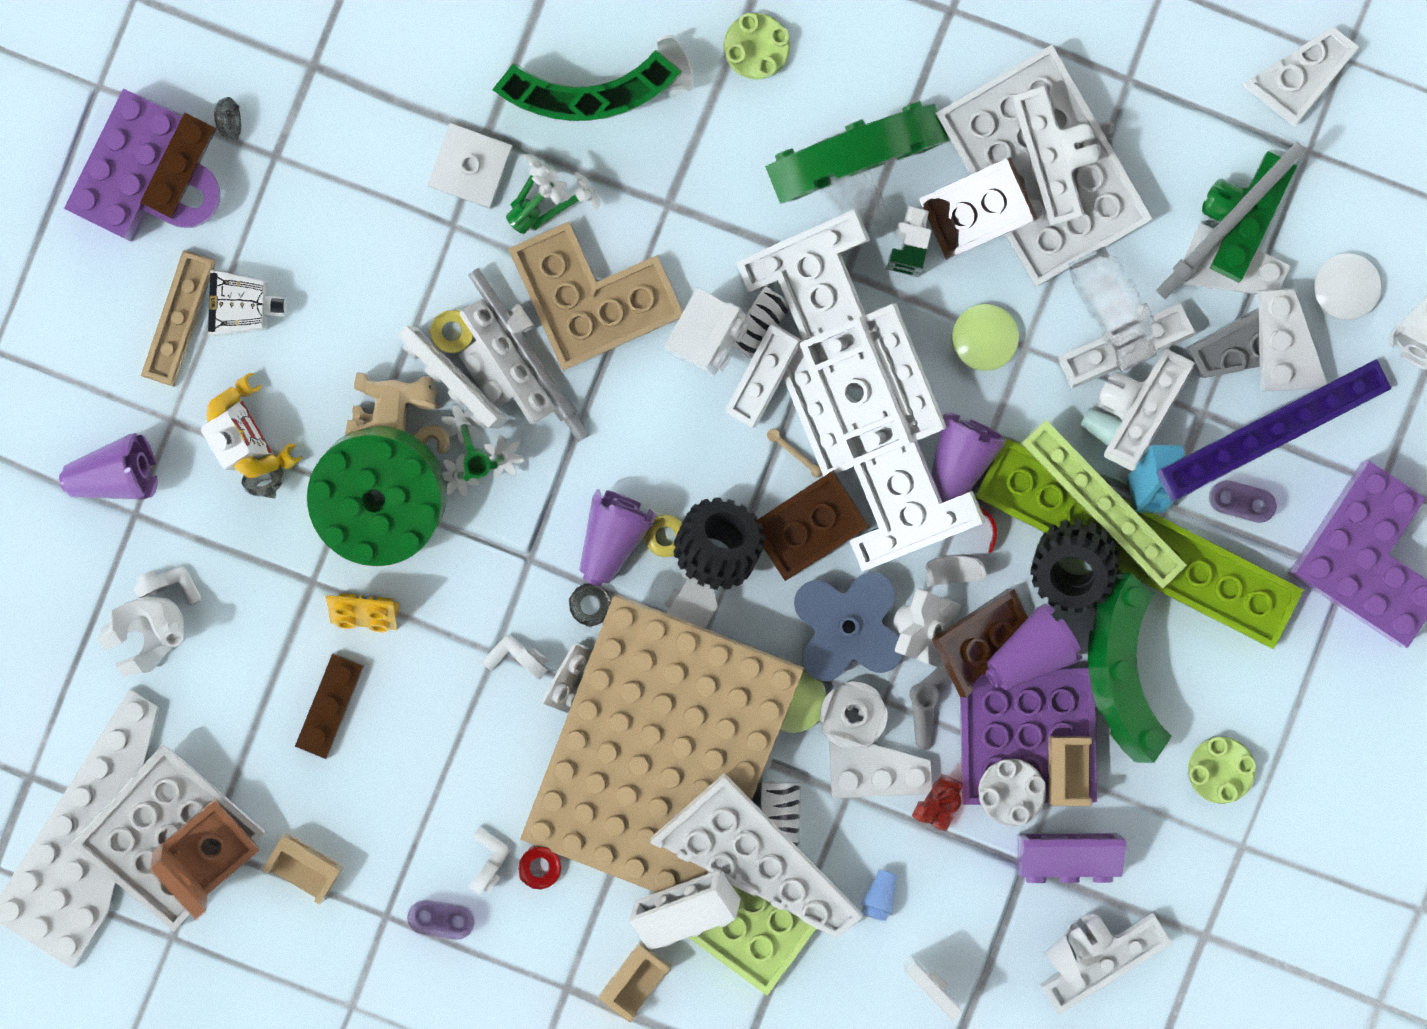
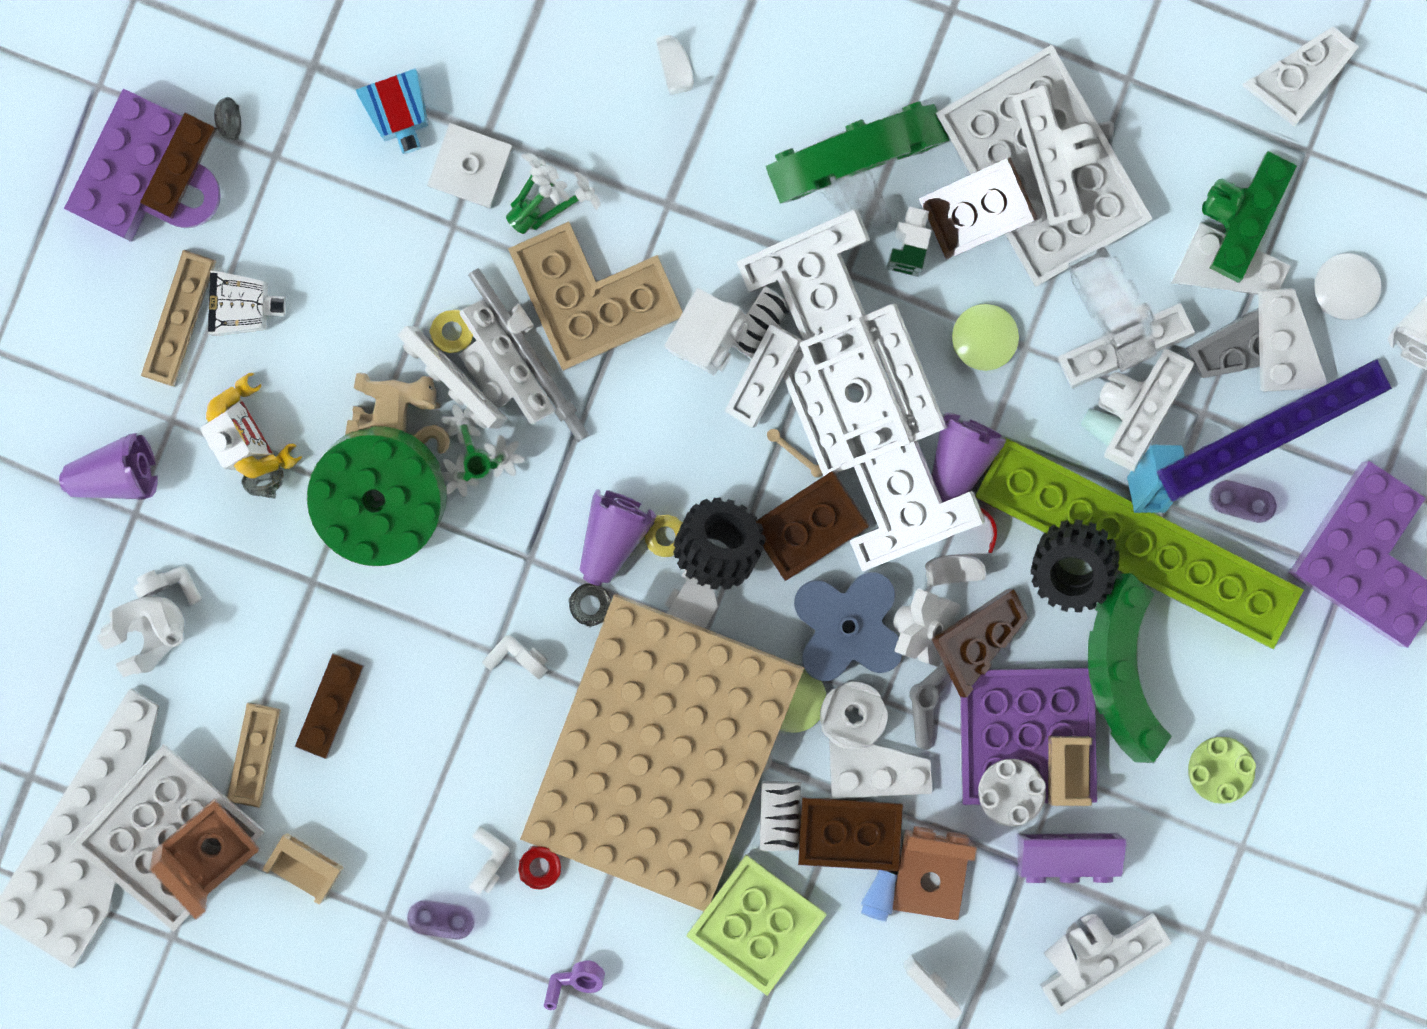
yellow hinge [326,593,399,633] -> none
green brick [492,50,684,121] -> none
white hinge [541,642,592,713] -> none
tan panel [598,941,672,1023] -> none
white brick [629,869,741,951] -> none
white wing [650,773,862,939] -> none
yellowish green dish [723,13,790,80] -> none
clear red plate [912,774,963,831] -> none
medium lavender cone [985,604,1082,690] -> none
yellowish green plate [1021,420,1187,589] -> none
light grey bar [1156,141,1307,299] -> none
none -> tan tile [227,702,281,808]
none -> torso [356,68,428,154]
none -> medium lavender plate [543,960,605,1010]
none -> reddish brown plate [798,797,903,871]
none -> nougat bracket [893,826,976,920]

